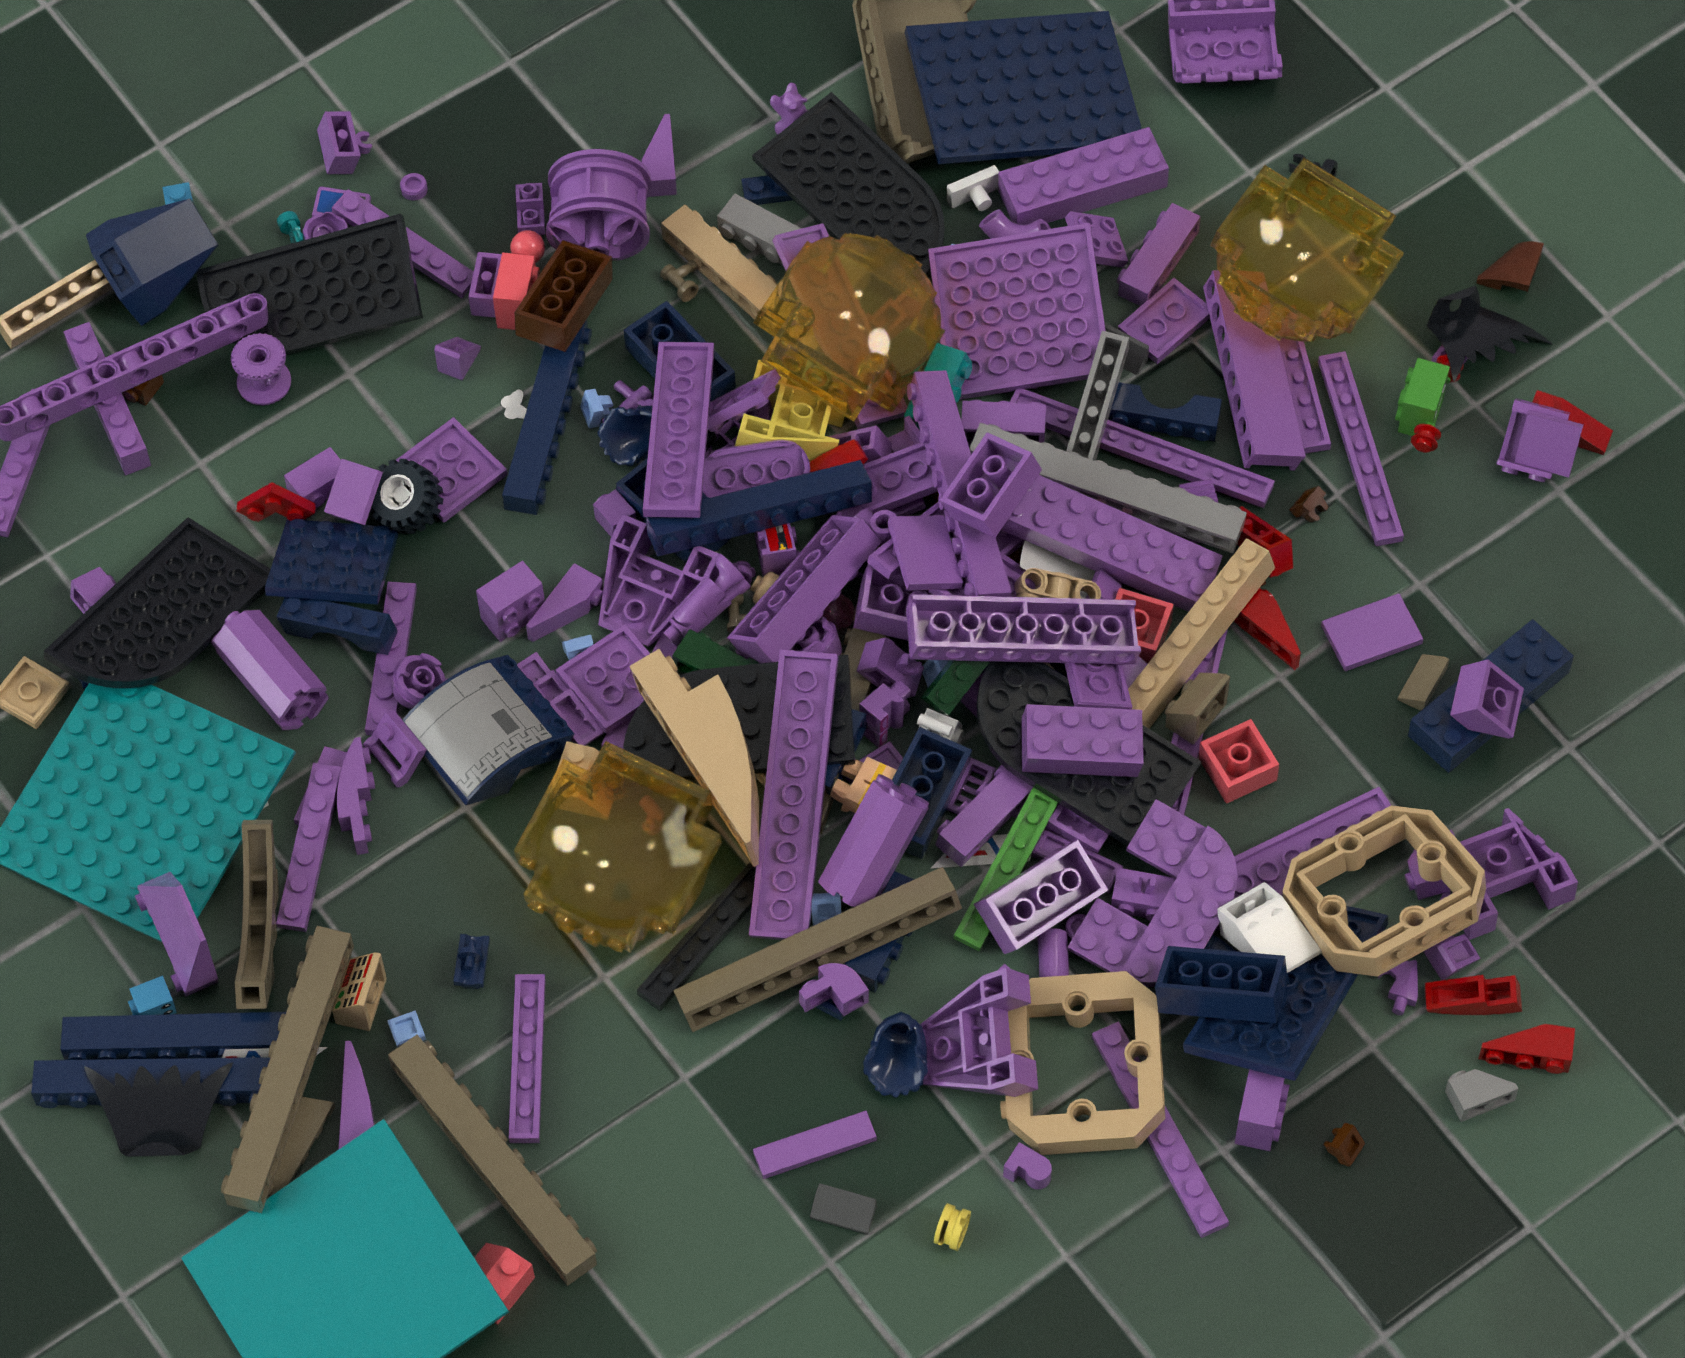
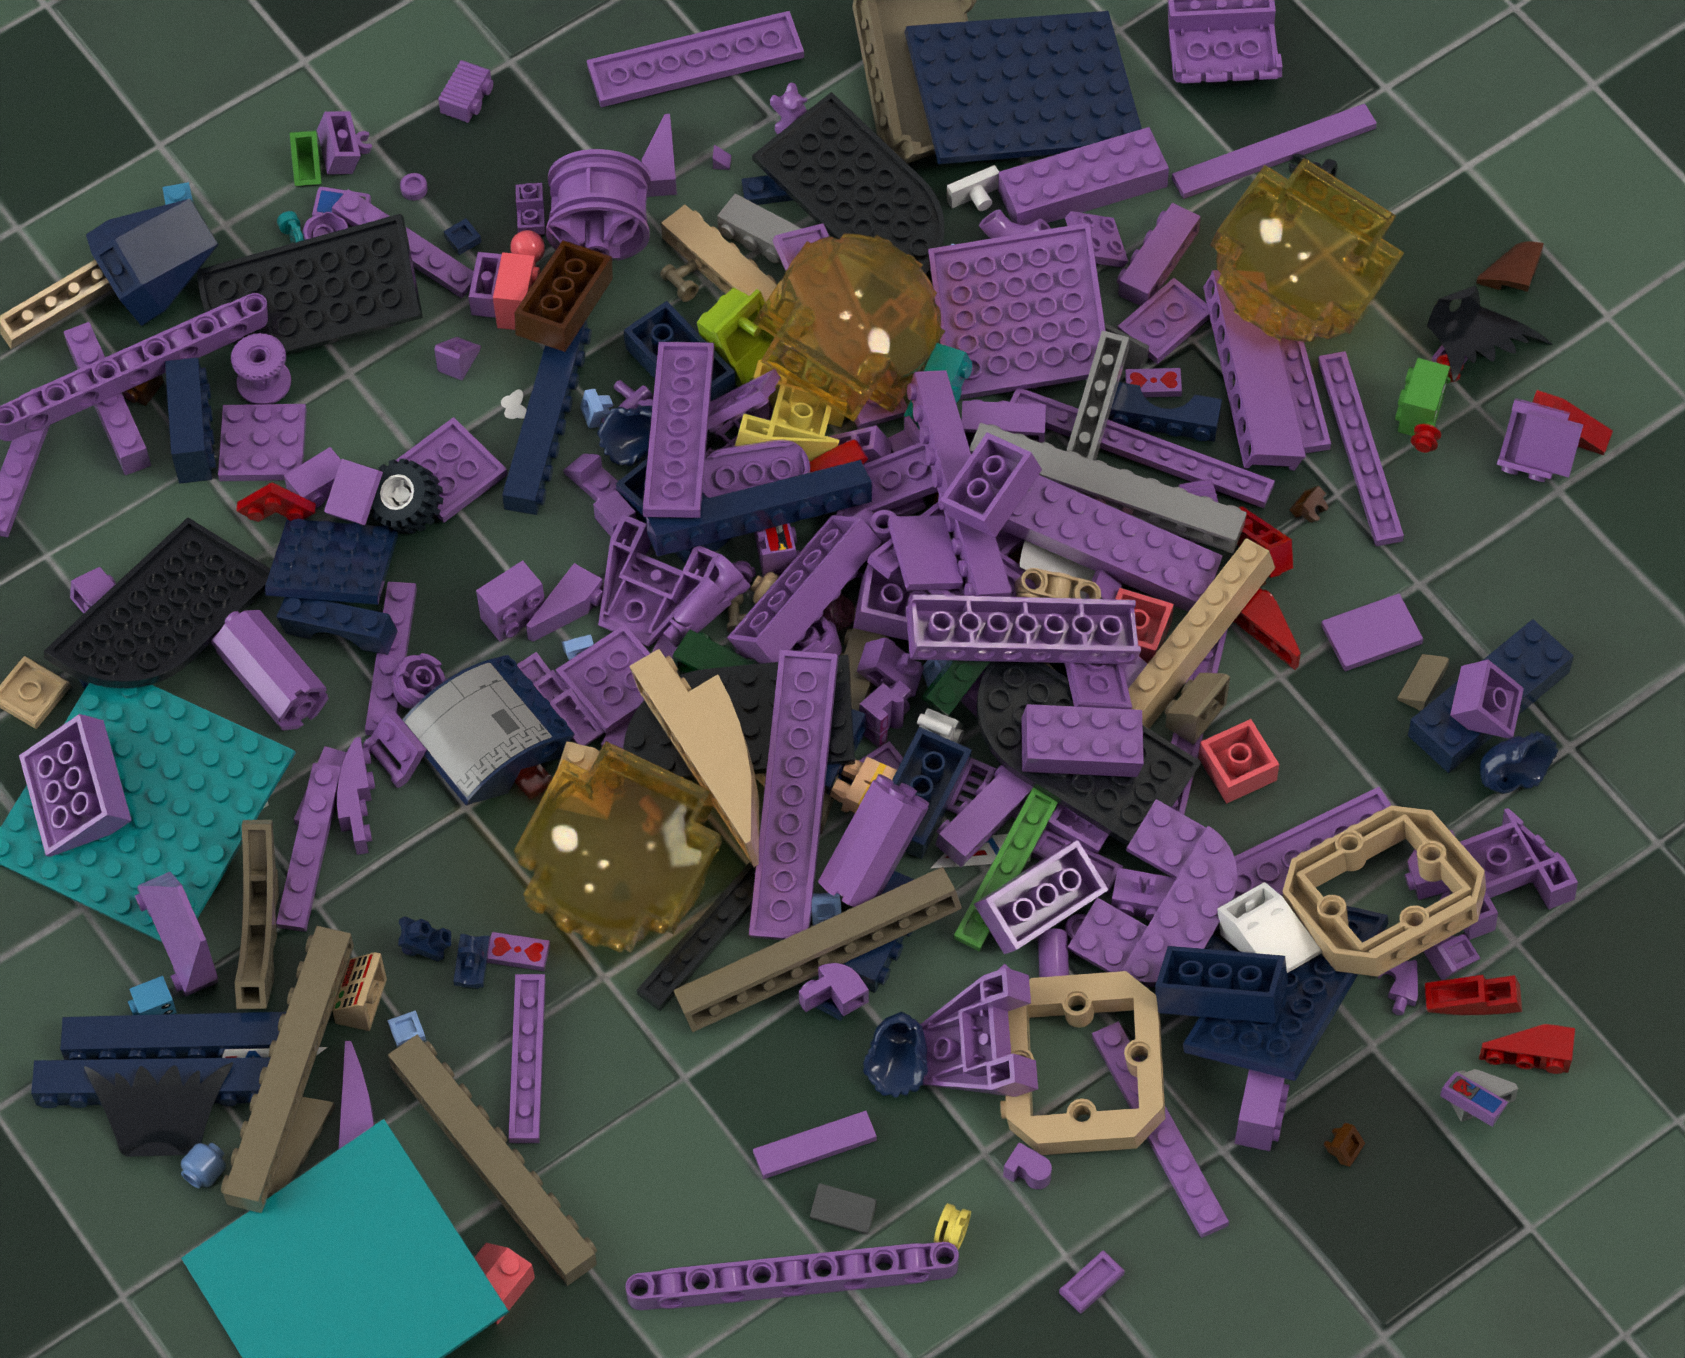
none -> medium lavender slope [19,714,132,857]
none -> dark blue brick [165,357,216,484]
none -> medium blue head [181,1143,226,1188]
none -> medium lavender plate [218,404,307,481]
none -> bright green slope [290,130,322,186]
none -> dark blue hips [398,916,451,962]
none -> medium lavender brick [438,60,493,123]
none -> dark blue plate [443,218,482,255]
none -> medium lavender tile [487,932,550,971]
none -> clear red plate [515,764,554,800]
none -> medium lavender slope [563,453,618,501]
none -> medium lavender plate [587,11,804,107]
none -> medium lavender beam [625,1242,959,1310]
none -> lime piece [697,287,788,387]
none -> medium lavender piece [713,145,731,170]
none -> medium lavender tile [1059,1250,1125,1314]
none -> medium lavender tile [1125,368,1182,397]
none -> medium lavender tile [1172,103,1377,199]
none -> slope [1440,1072,1508,1127]
none -> dark blue piece [1480,731,1558,794]

